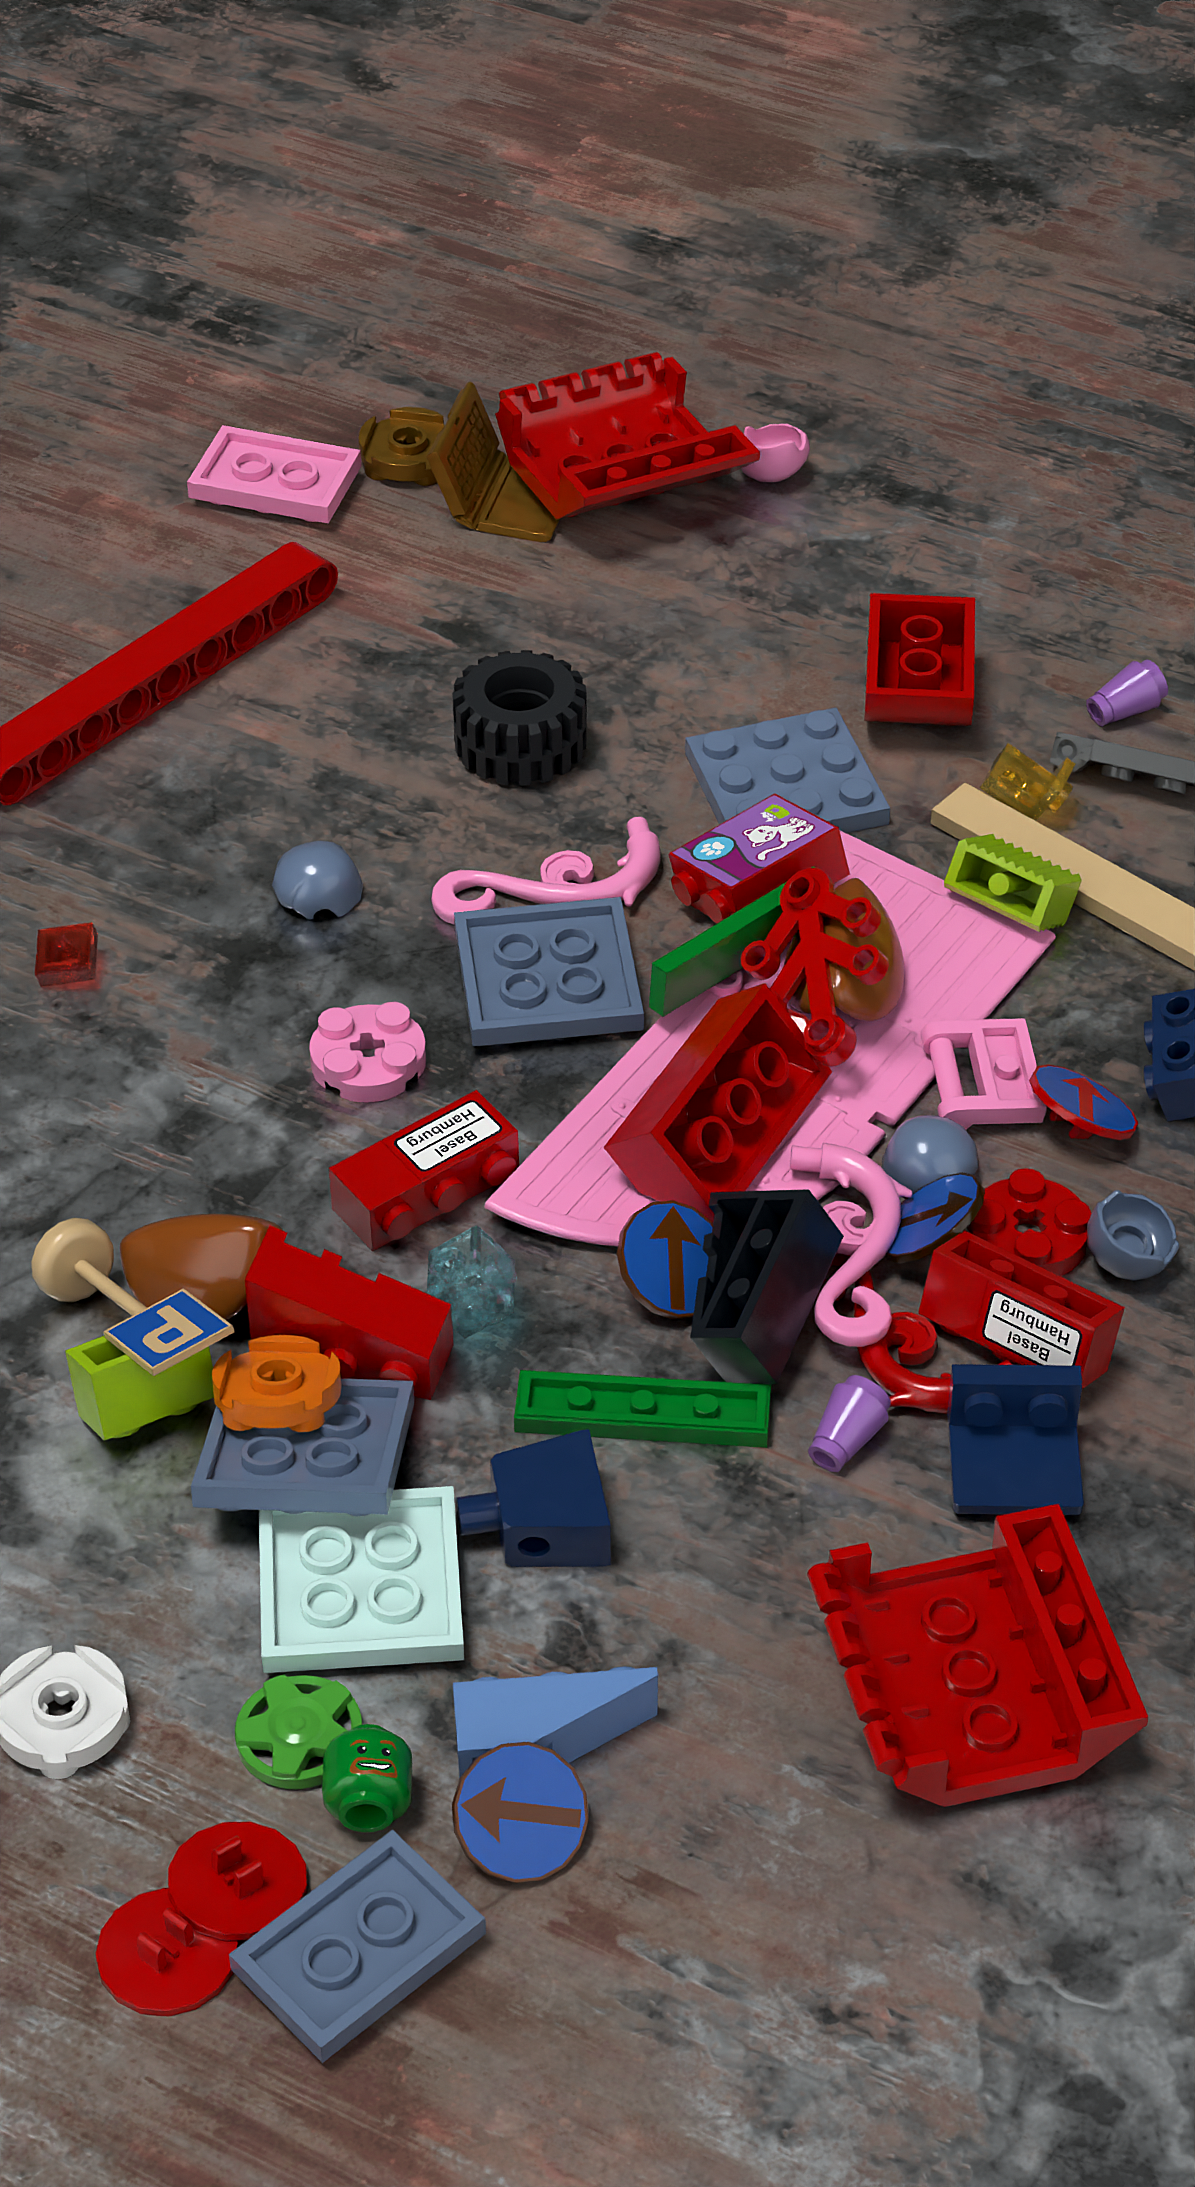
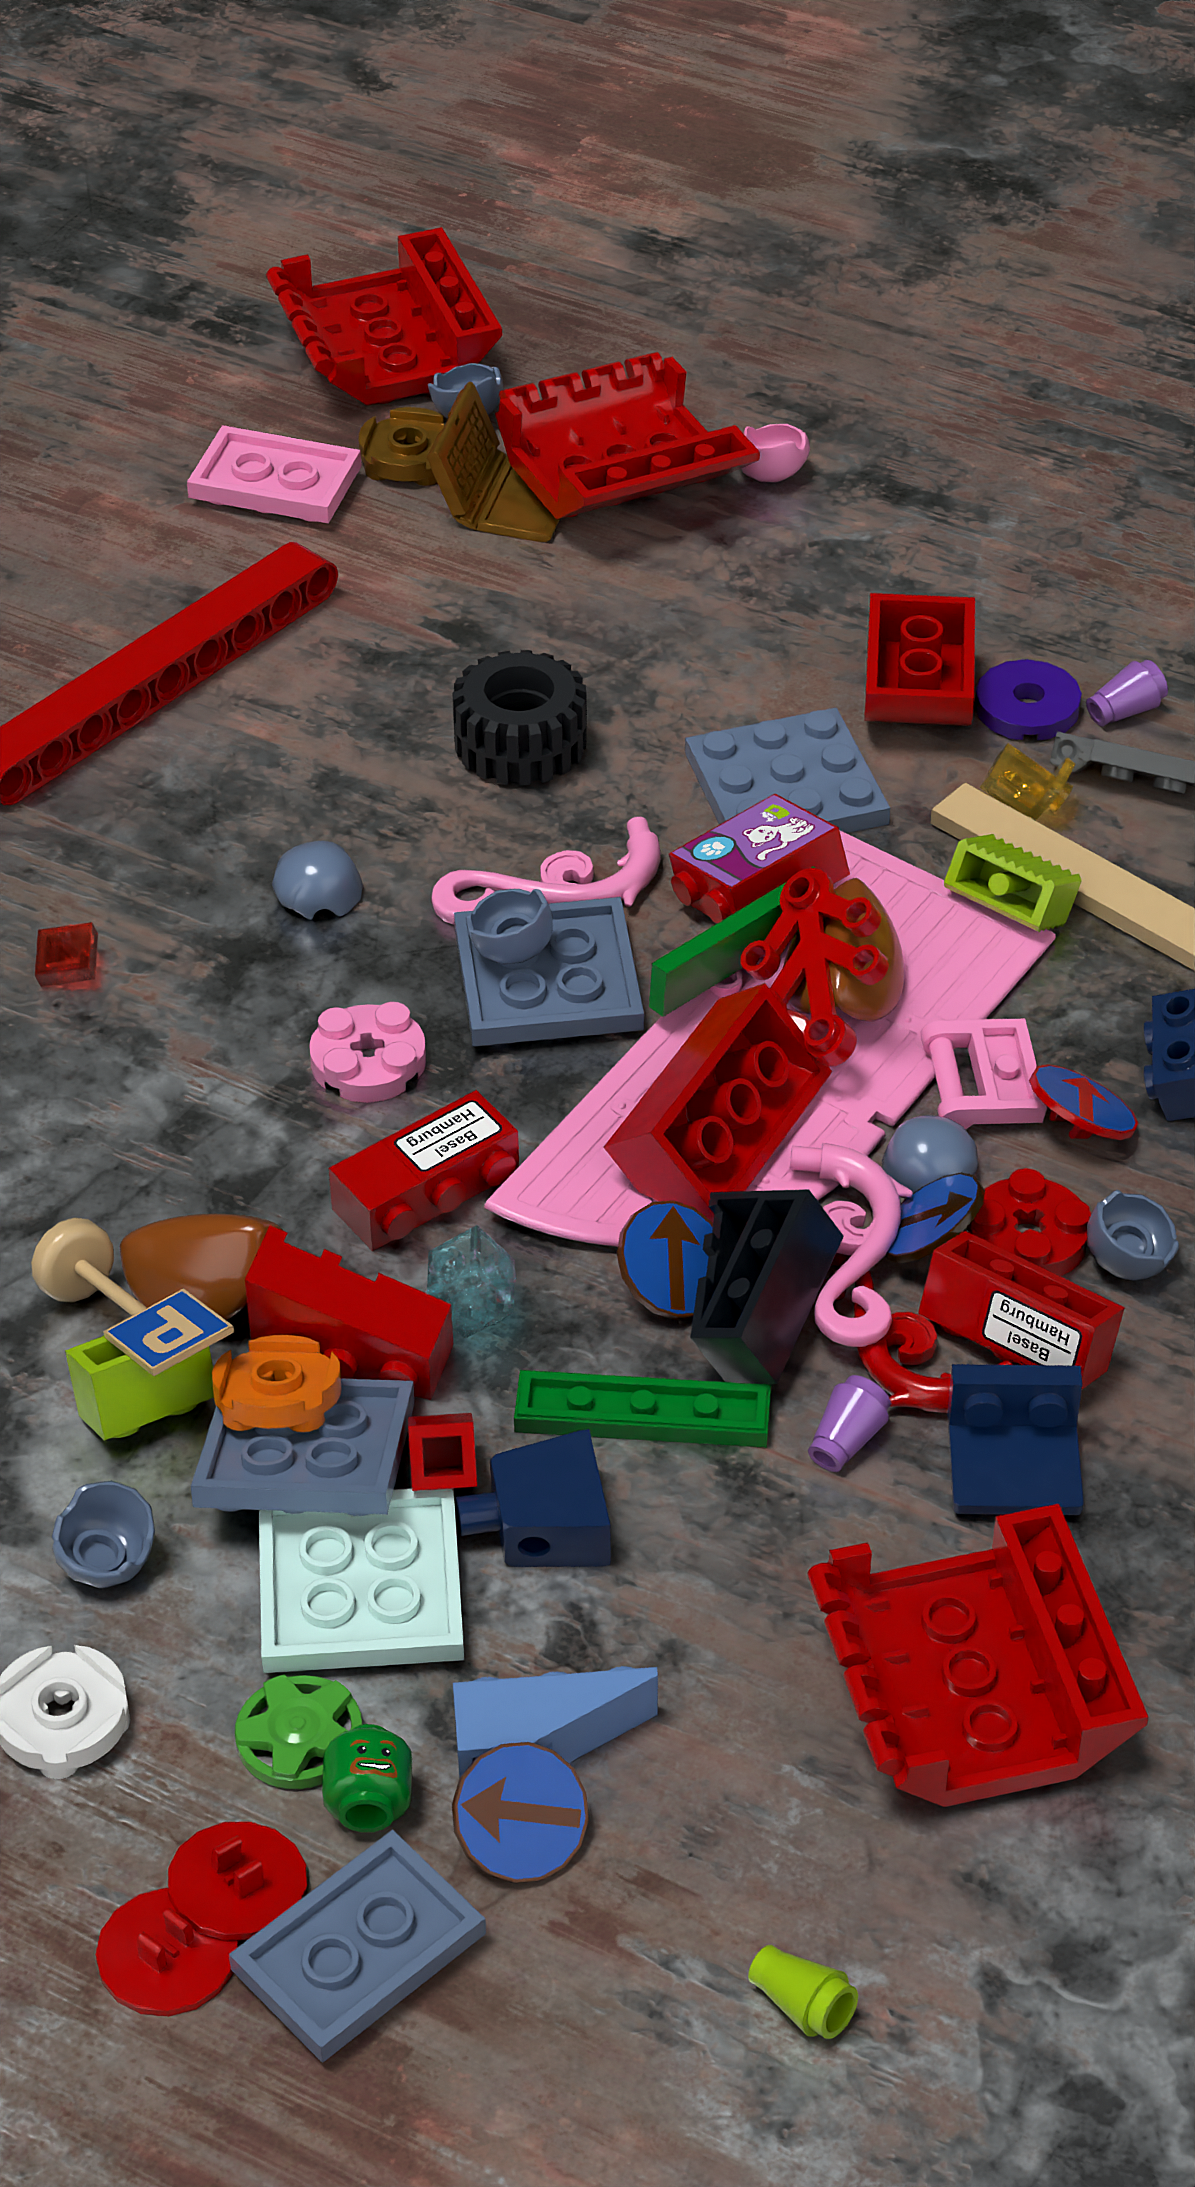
none -> sand blue hair [52,1480,155,1589]
none -> red slope [266,227,502,405]
none -> red brick [408,1413,477,1491]
none -> sand blue hair [428,363,504,419]
none -> sand blue hair [466,888,553,965]
none -> lime cone [748,1945,858,2039]
none -> dark purple tile [975,659,1082,740]

